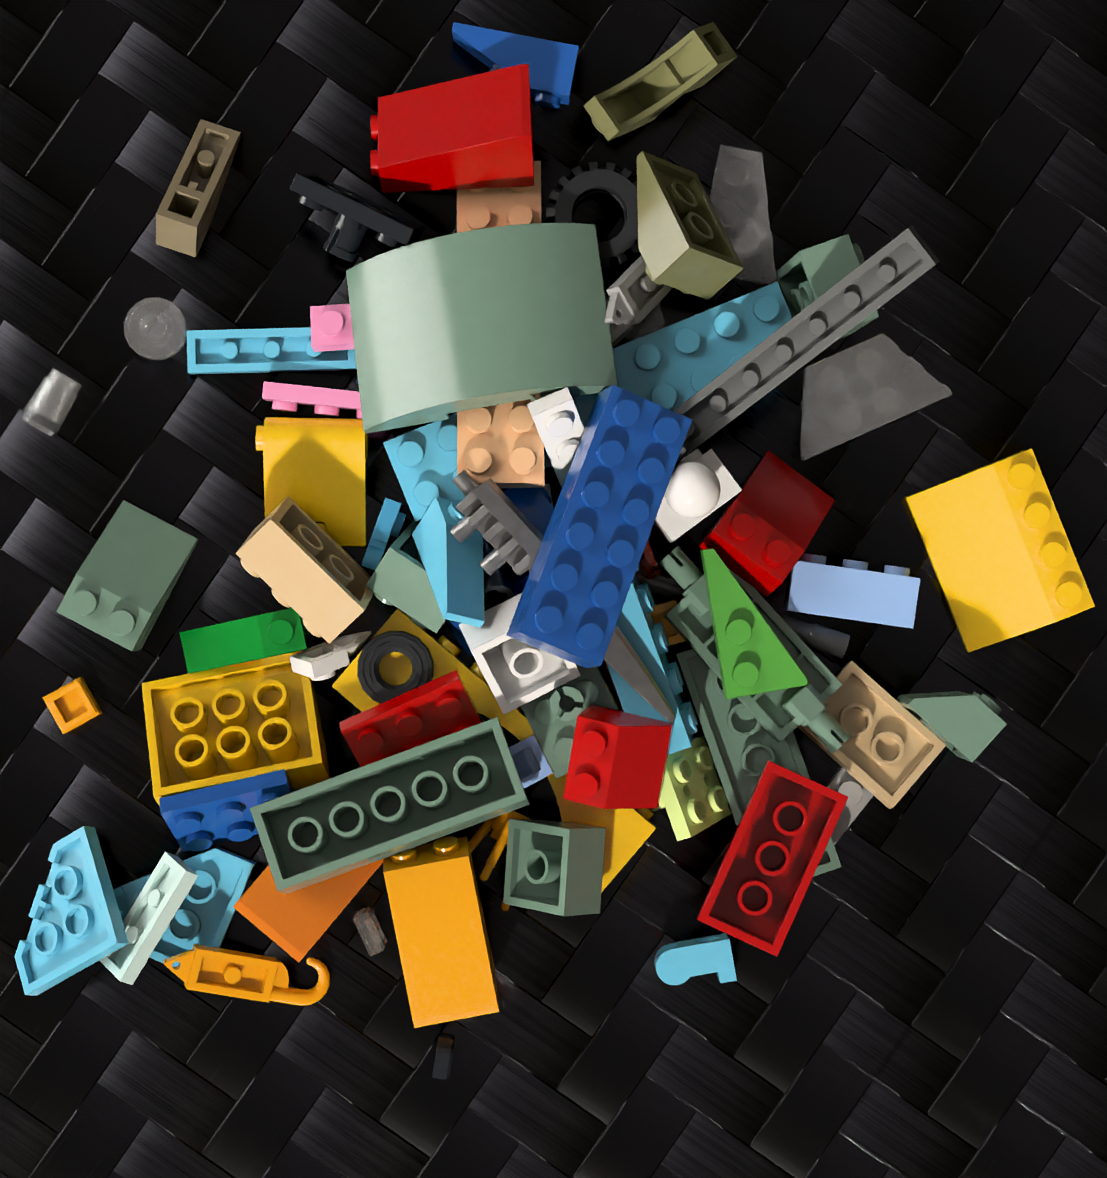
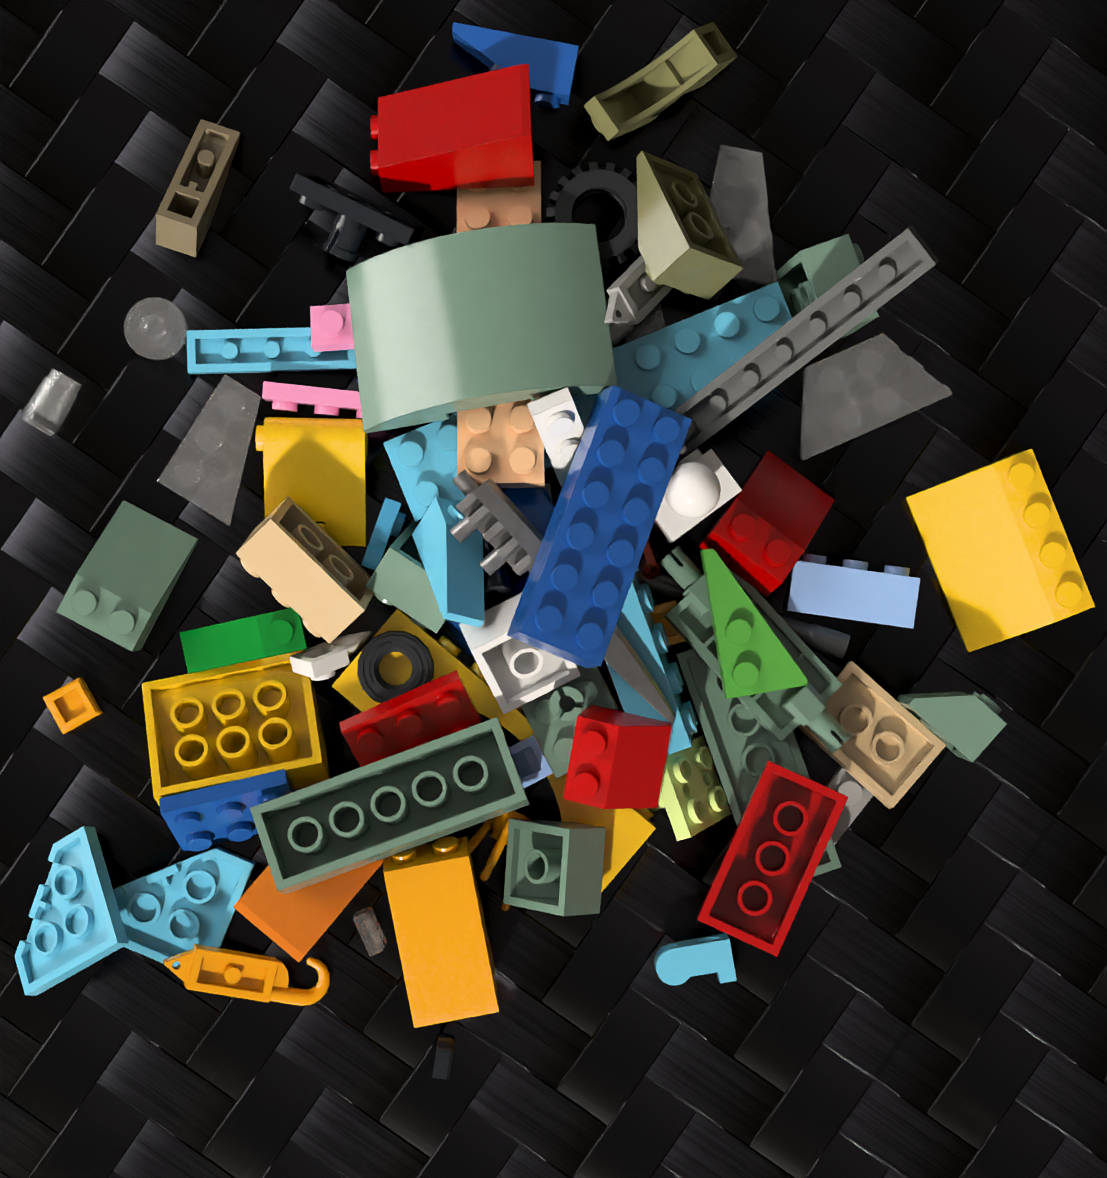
light aqua plate [99,852,198,985] -> none
none -> clear wing [157,374,261,526]

